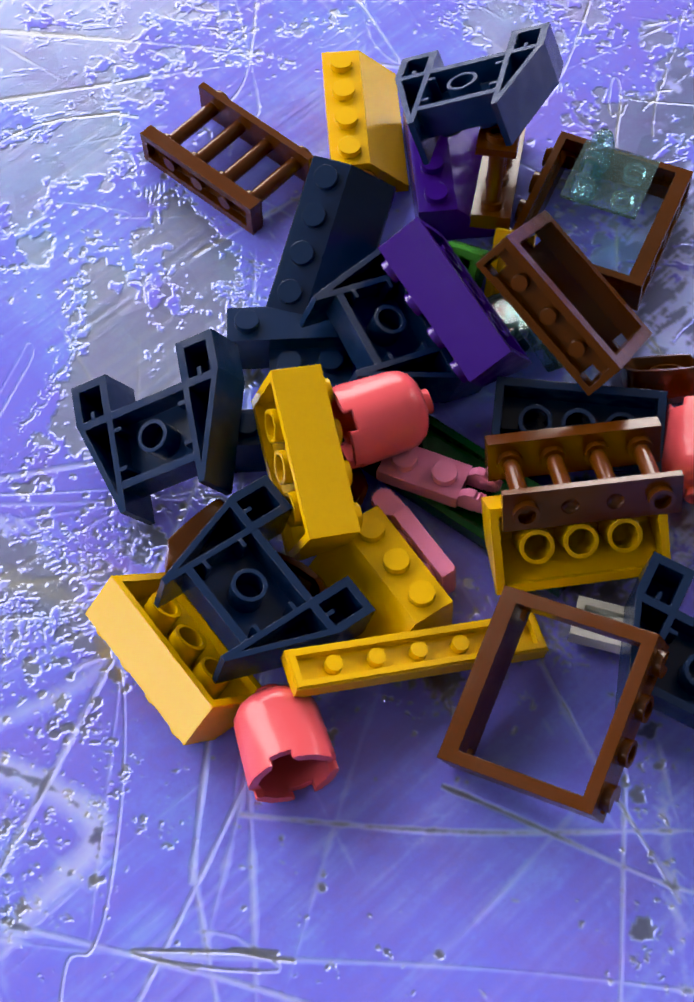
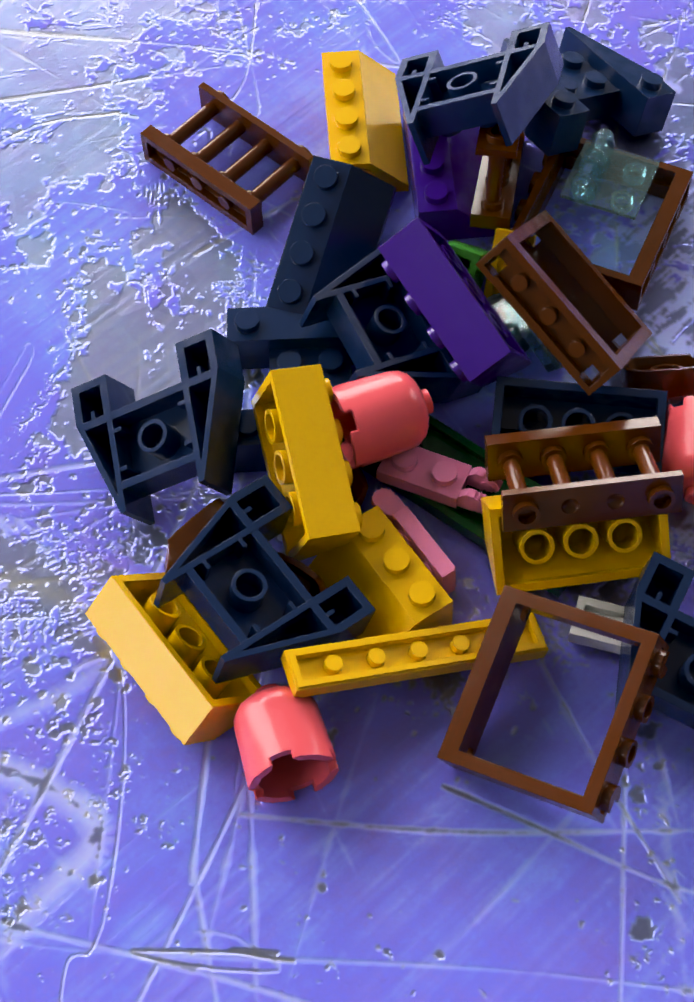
none -> dark blue wedge [500,27,676,156]

